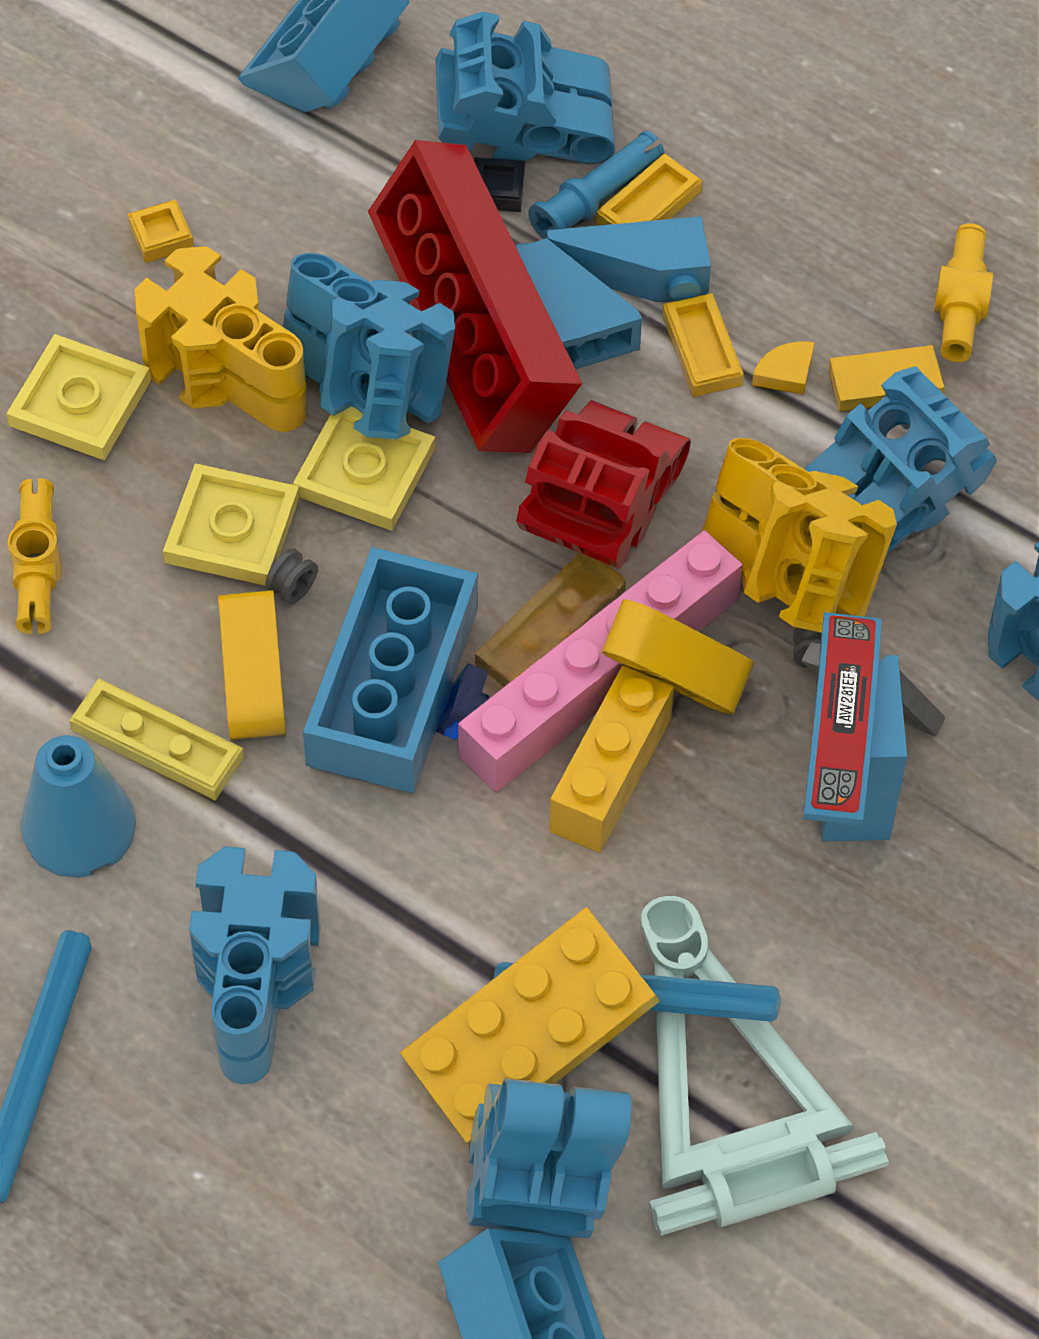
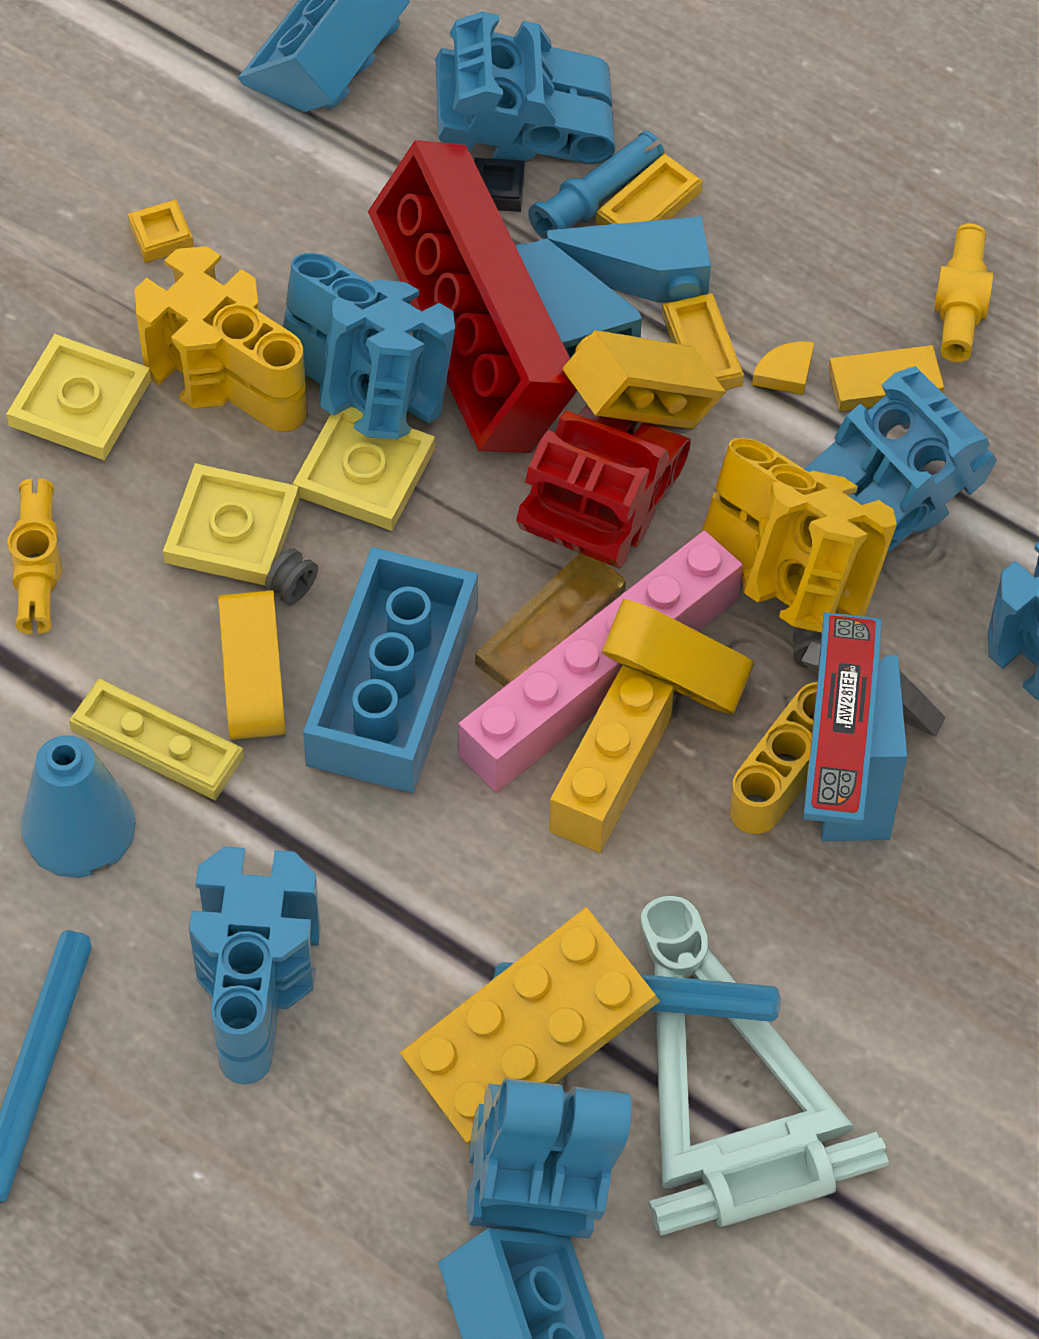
clear blue plate [436,663,489,740] -> none
none -> yellow brick [562,330,726,429]
none -> yellow beam [730,682,817,834]

